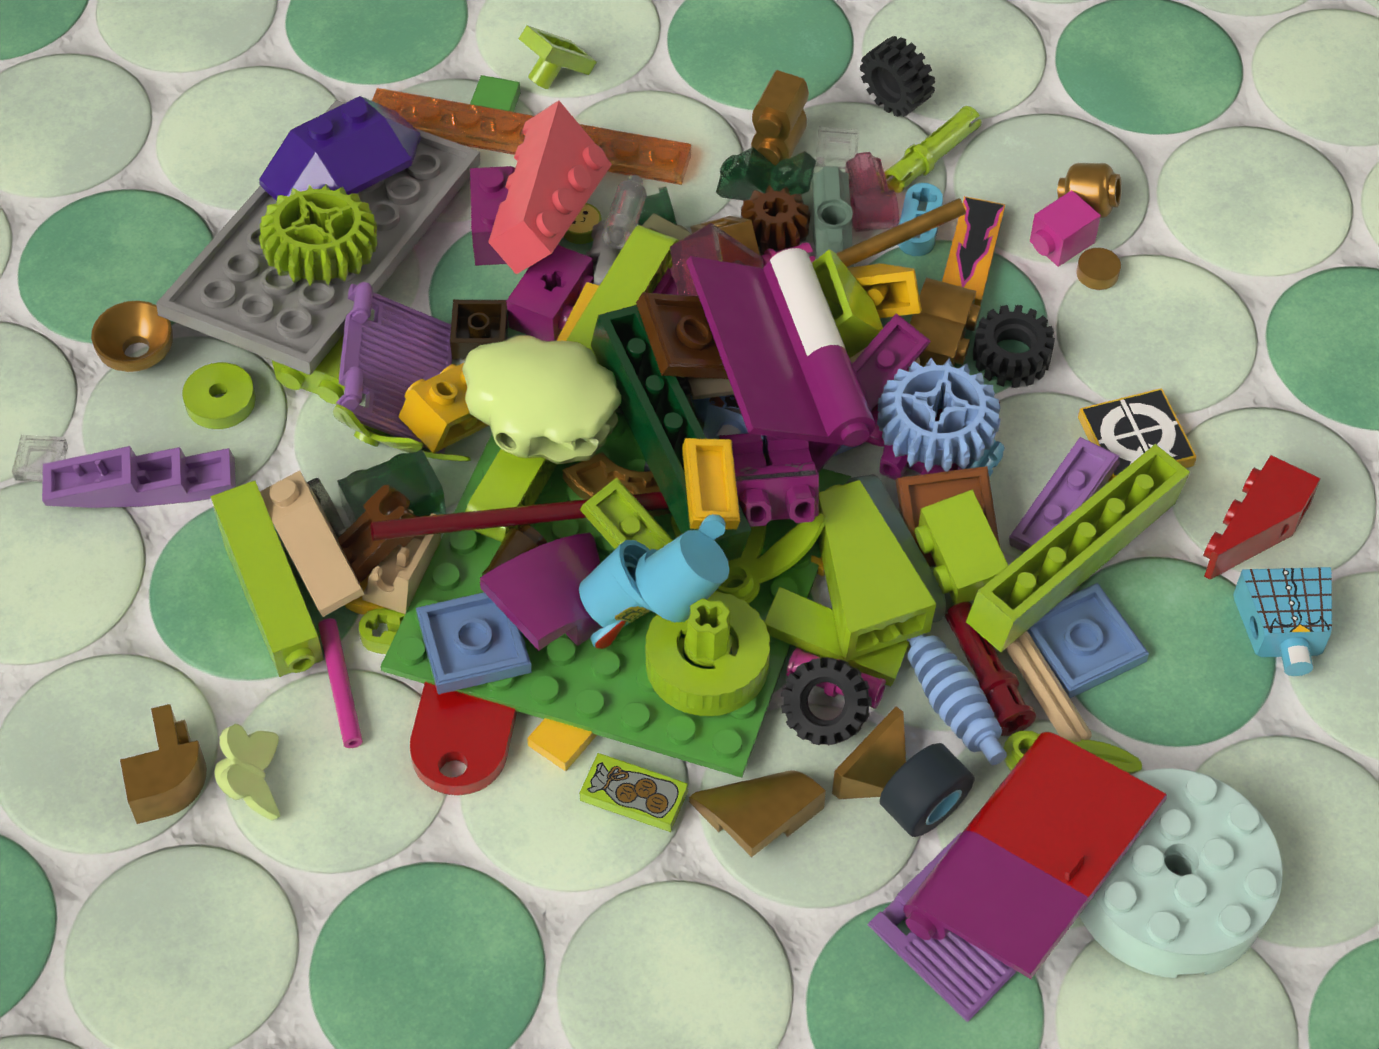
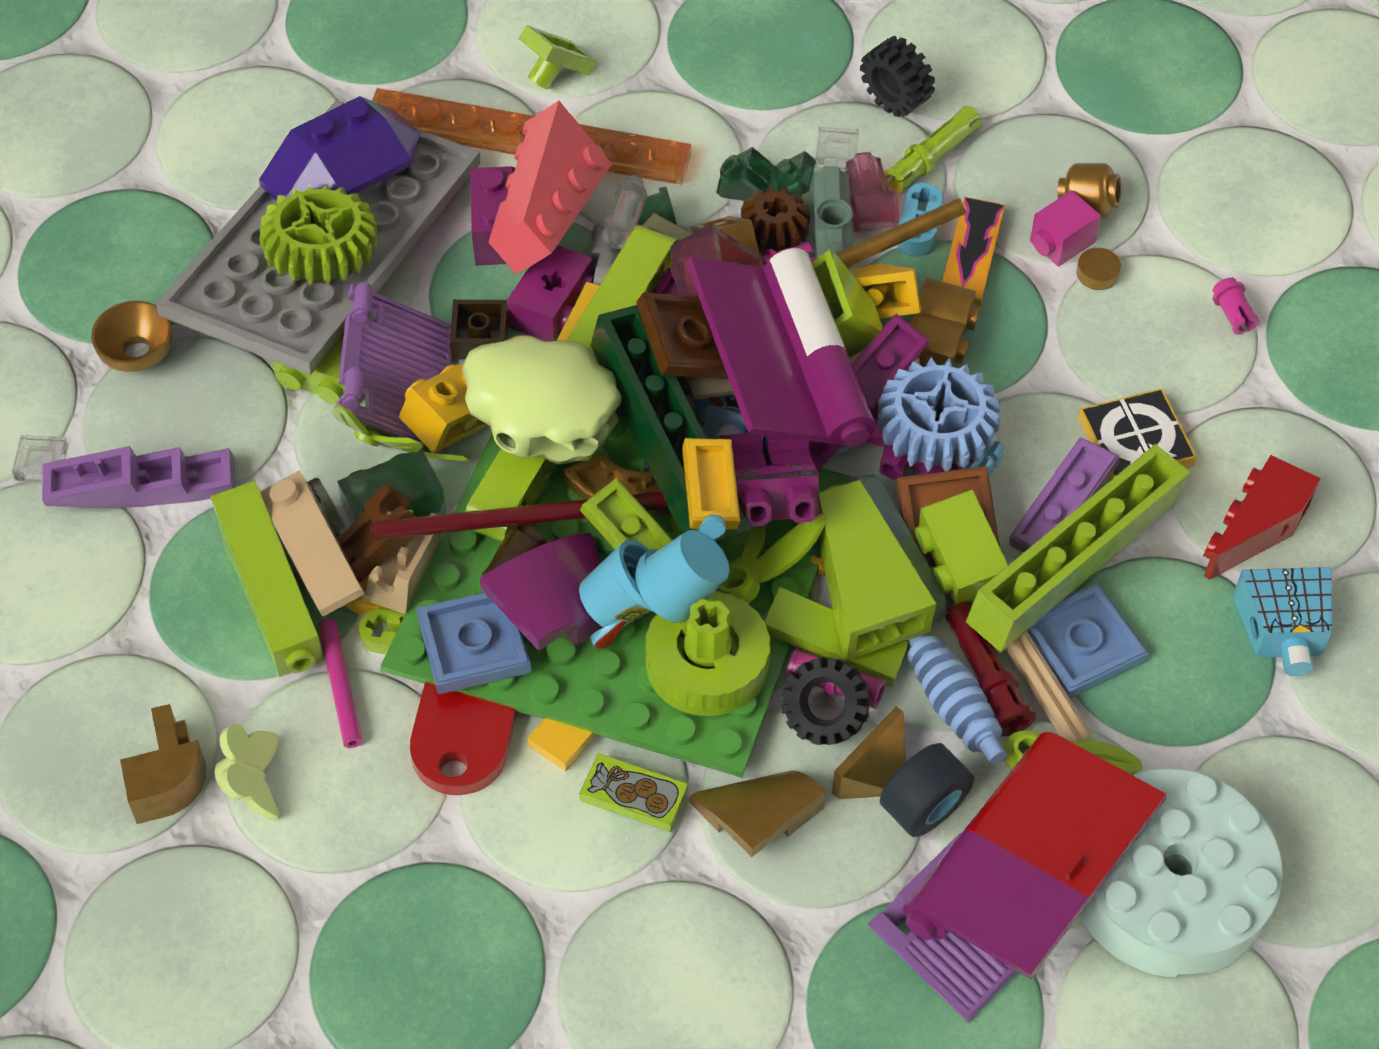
lime piece [182,362,256,429] -> none
bright green tile [470,75,521,122] -> none
tile [563,203,602,244] -> none
pearl gold brick [751,70,809,169] -> none
black tyre [973,305,1055,388] -> none
none -> dark pink pin [1212,277,1259,335]

